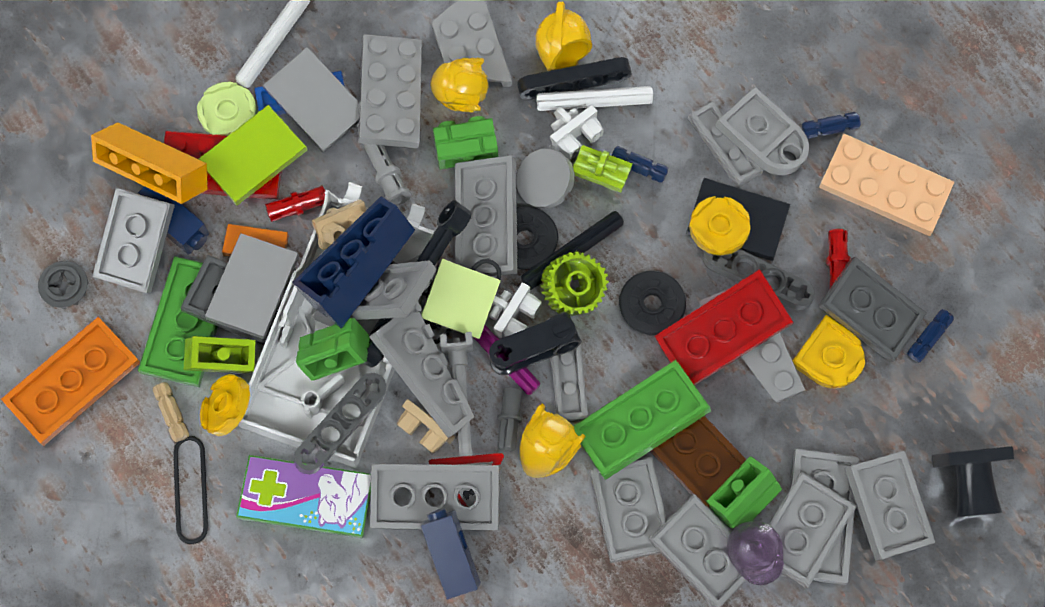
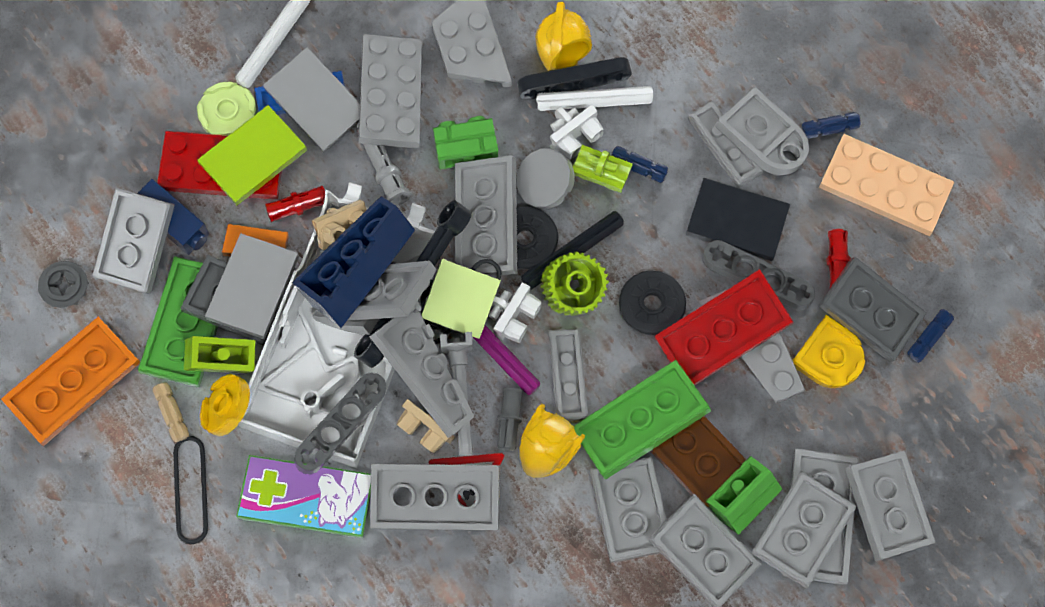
light orange brick [91,122,207,204] -> none
bright green brick [296,318,370,381] -> none
dark blue brick [421,508,481,600] -> none
yellow helmet [430,57,488,112] -> none
black piece [489,313,582,376] -> none
yellow tile [689,196,750,255] -> none
clear purple hat [727,520,784,586] -> none
black plant [932,446,1014,517] -> none

